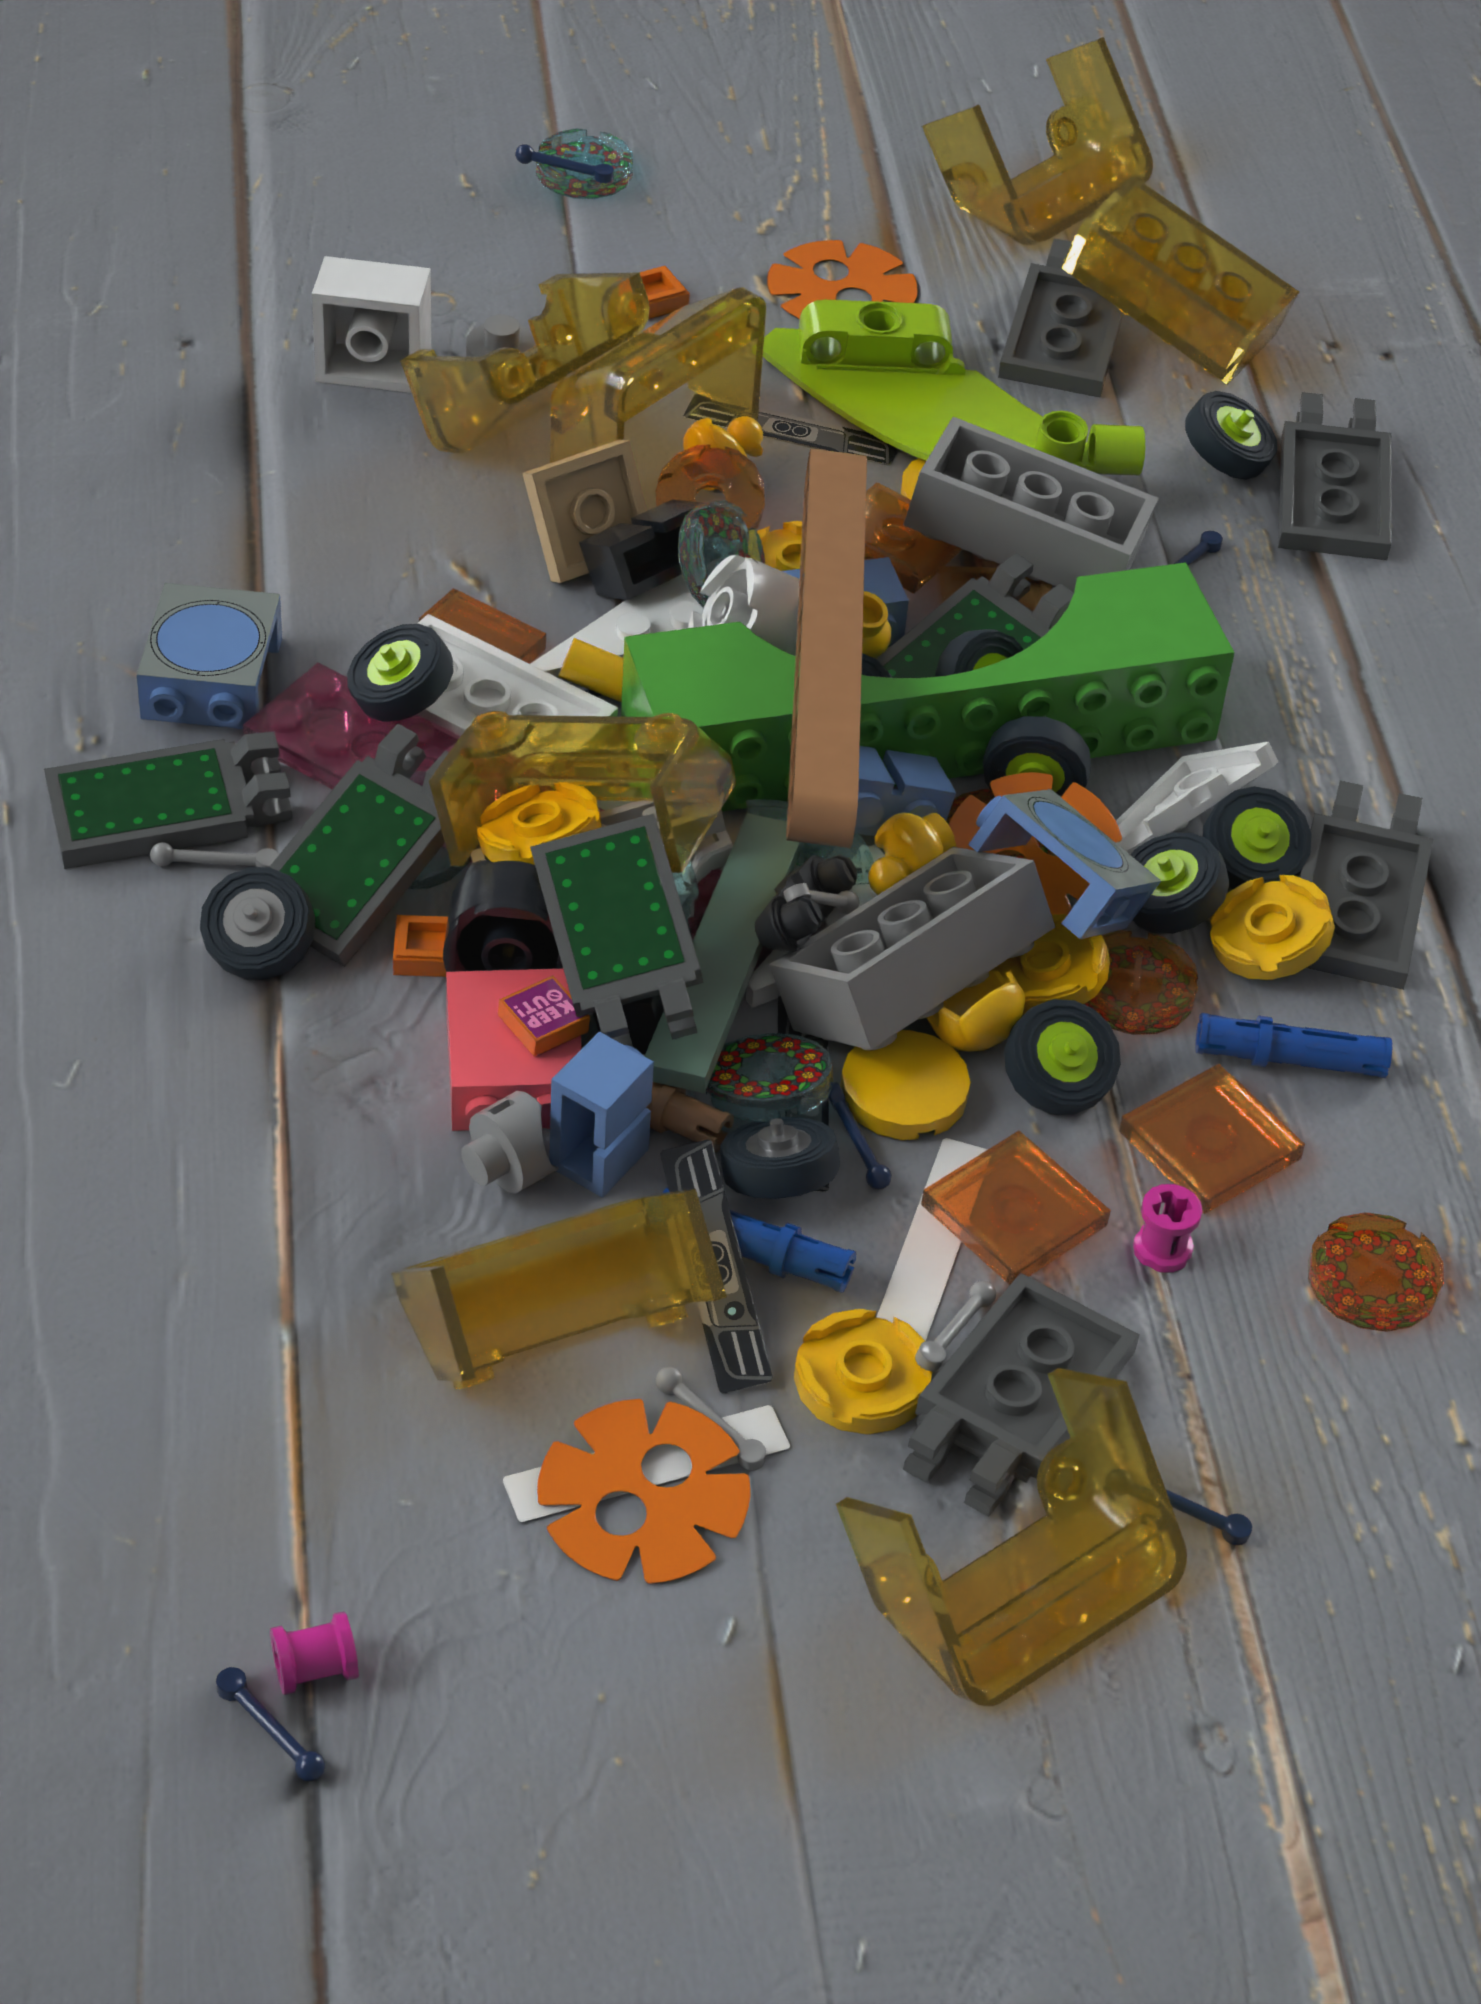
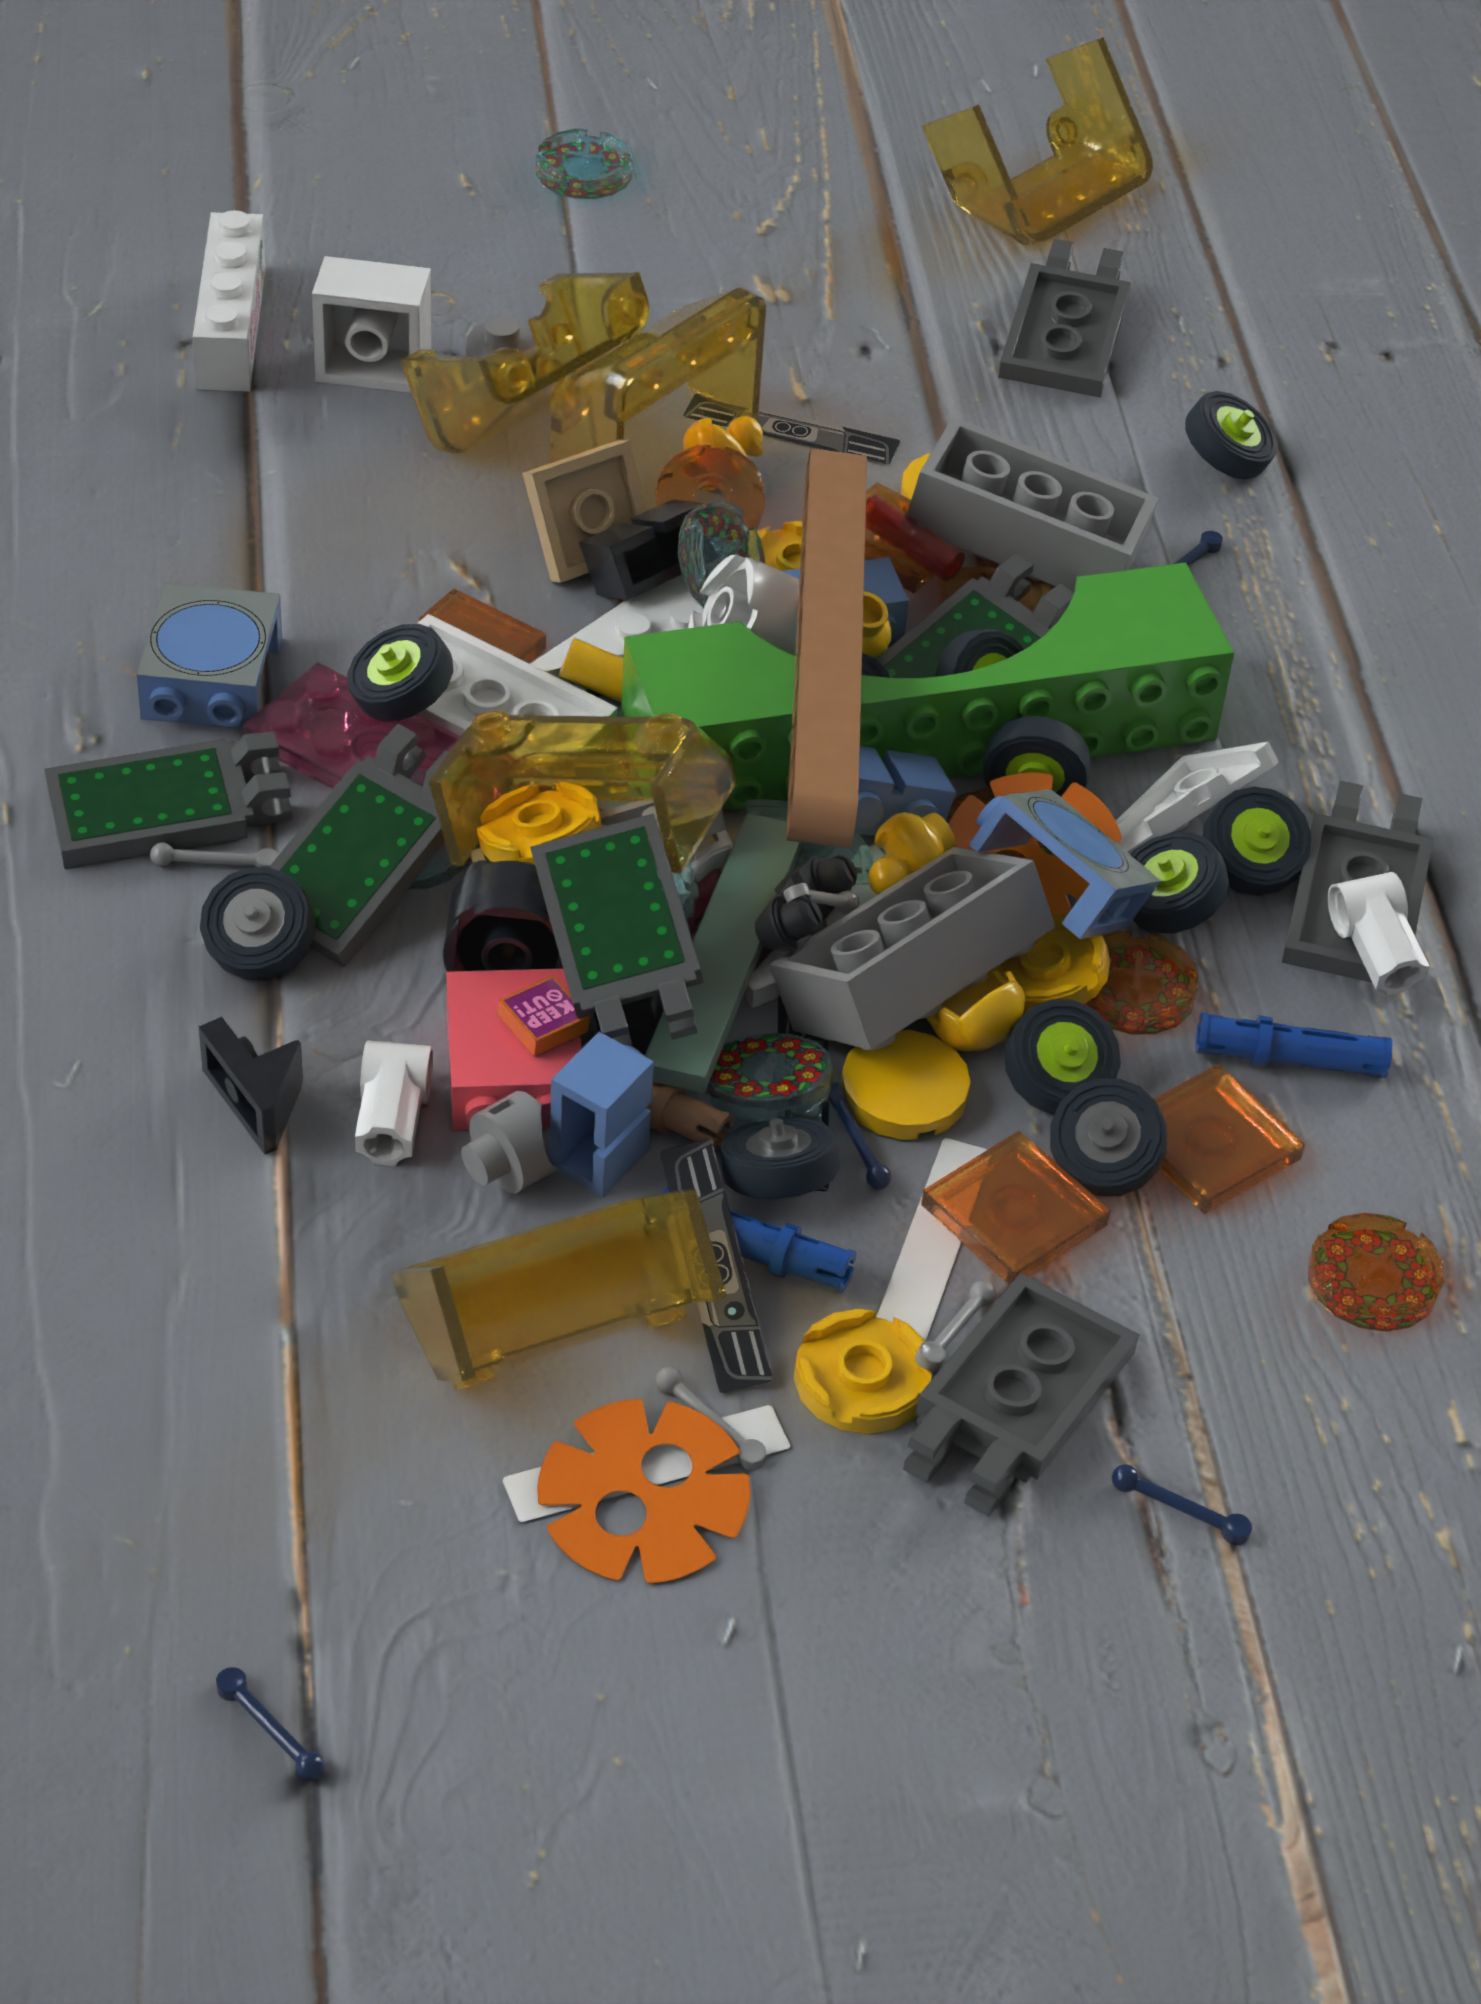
dark pink bush [270,1611,359,1695] -> none
orange tile [393,915,448,977] -> none
dark blue hinge [515,144,614,183] -> none
orange tile [620,265,690,321] -> none
lime panel [755,299,1146,476] -> none
orange piece [767,240,917,319] -> none
clear yellow windscreen [835,1368,1187,1706] -> none
clear yellow brick [1061,175,1300,385] -> none
dark pink bush [1133,1184,1203,1273] -> none
yellow tile [1210,875,1335,980] -> none
dark grey tile [1278,392,1391,560] -> none
none -> white brick [193,210,266,392]
none -> black slope [198,1017,303,1155]
none -> white piece [355,1040,433,1166]
none -> clear red piece [865,494,965,582]
none -> black wheel [1050,1079,1167,1196]
none -> white piece [1328,872,1429,995]

